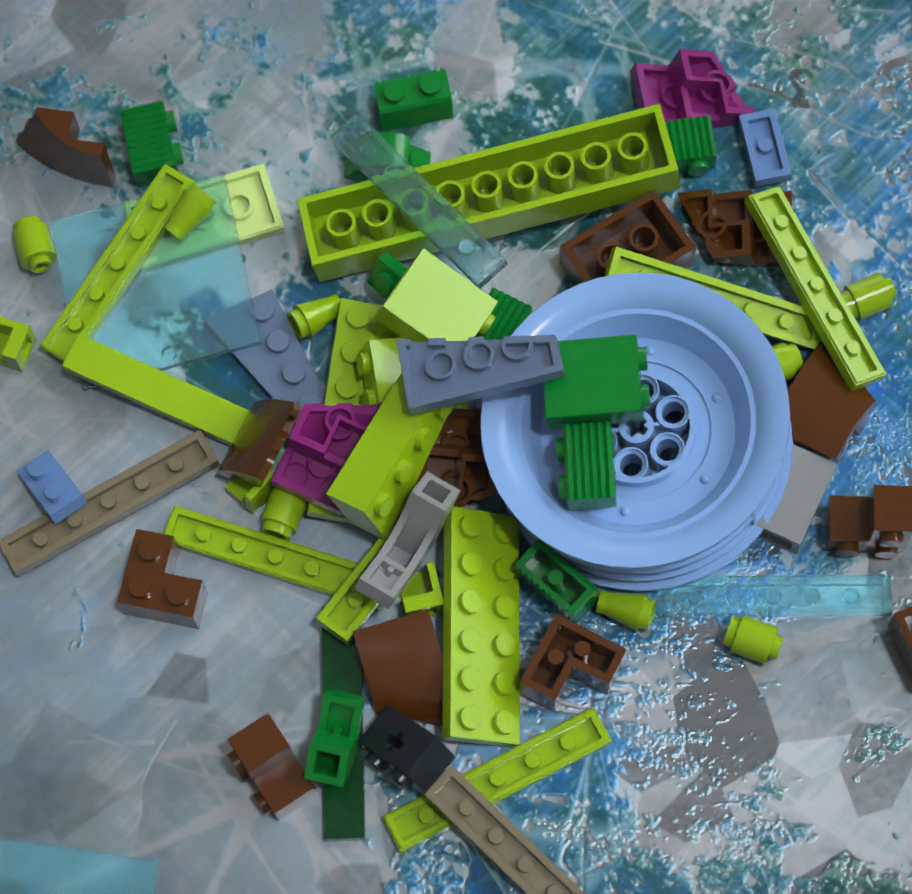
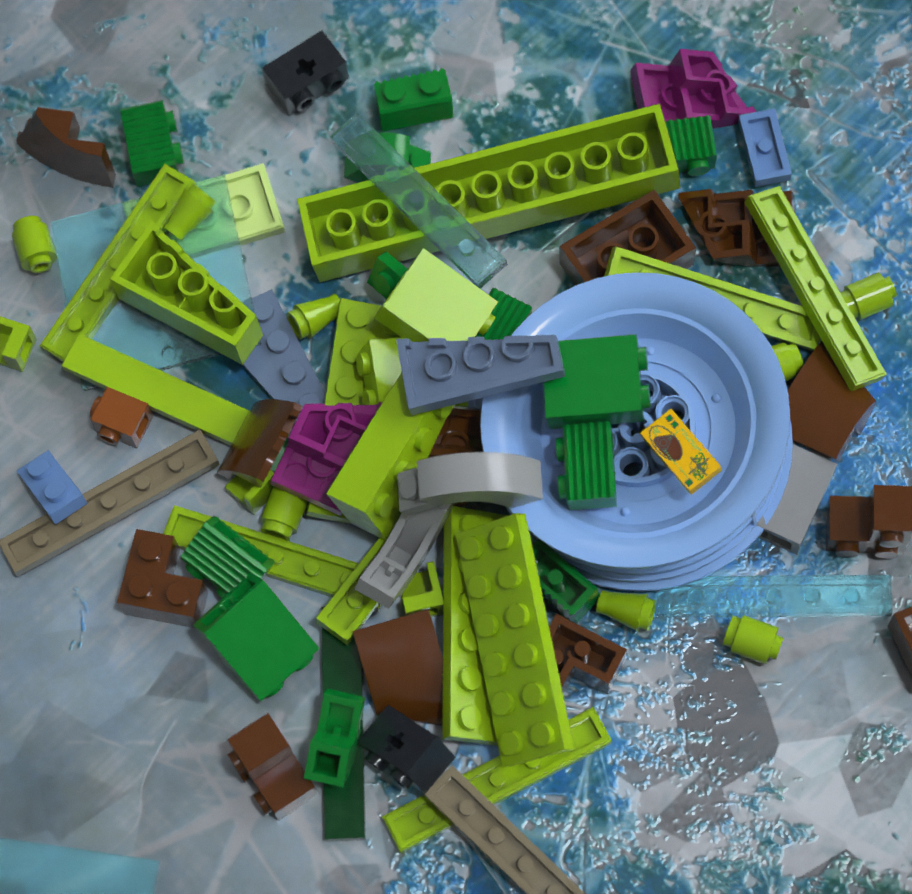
none -> dark orange brick [90,387,153,449]
none -> lime wedge [110,220,263,365]
none -> green brick [180,516,275,598]
none -> green brick [193,573,320,701]
none -> black brick [262,30,349,116]
none -> light grey arch [398,452,543,514]
none -> lime plate [455,513,574,767]
none -> yellow tile [640,409,722,495]

